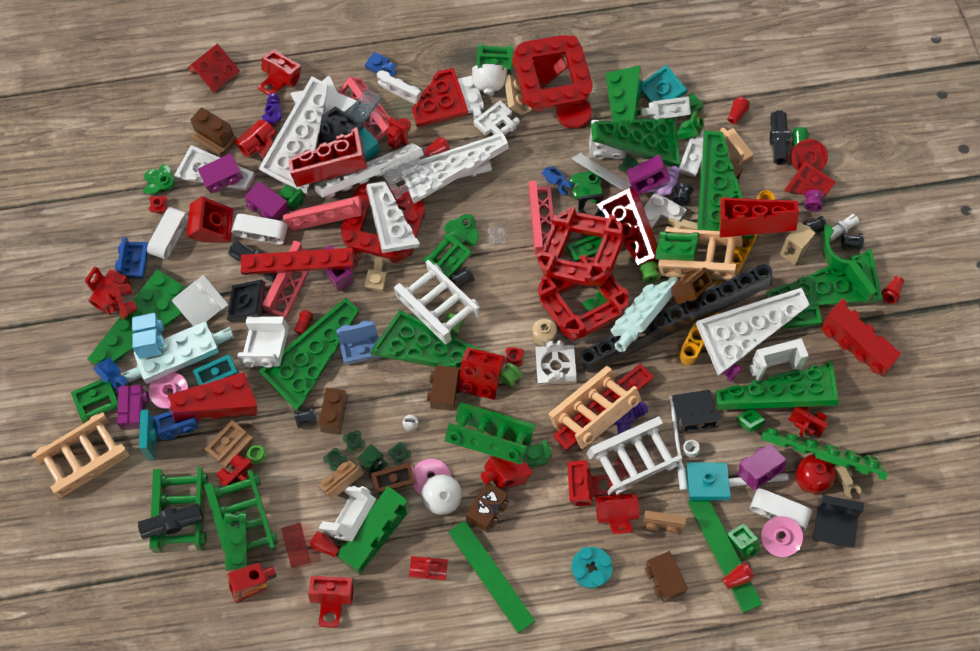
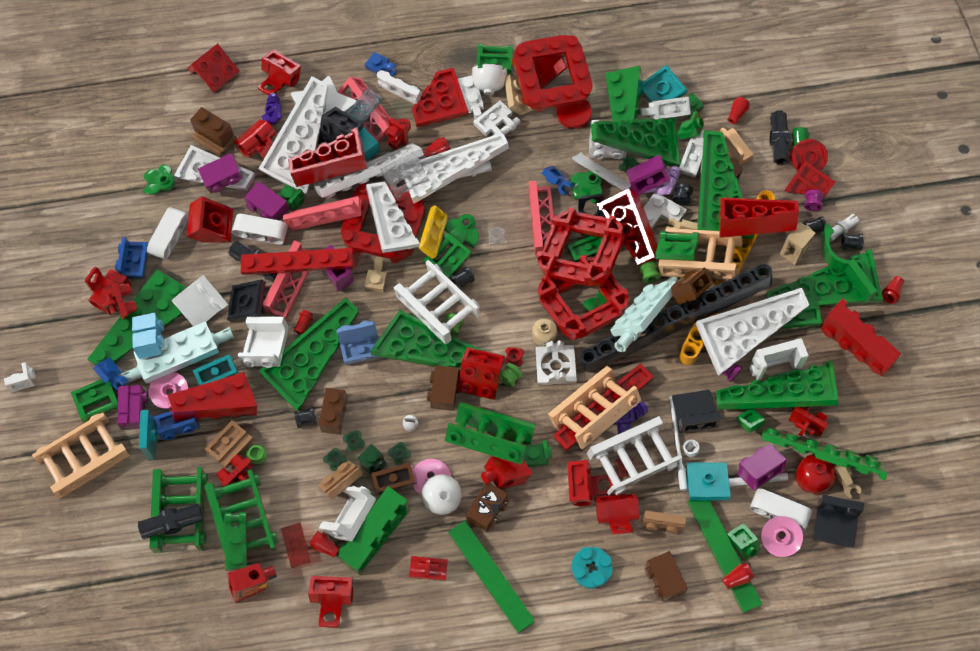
red plate [148,195,168,214] -> none
none -> white bracket [4,362,36,393]
none -> yellow tile [419,205,448,259]

